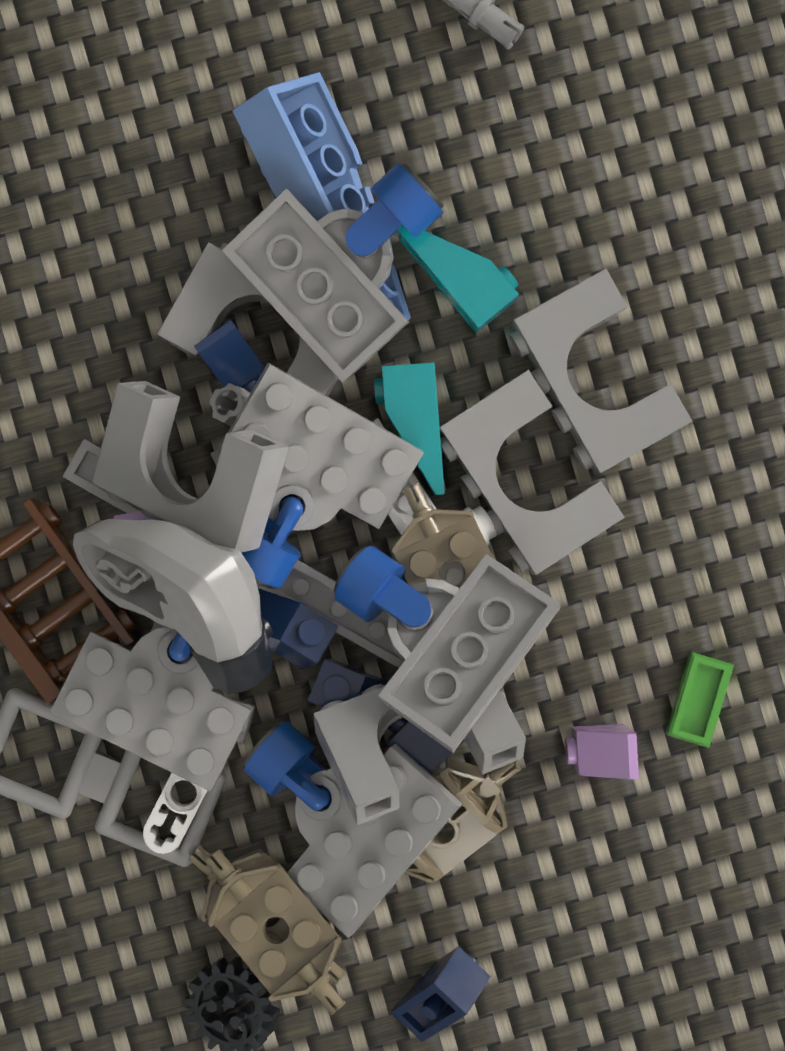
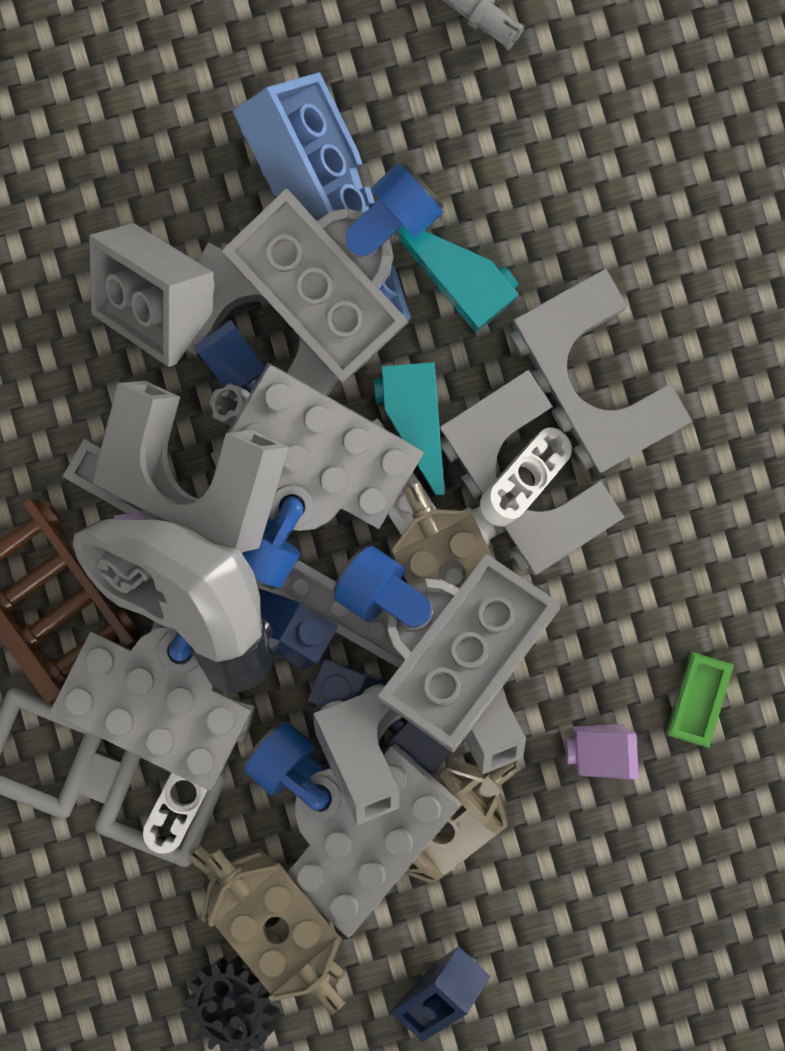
none -> light grey slope [89,223,215,367]
none -> white beam [480,428,572,526]

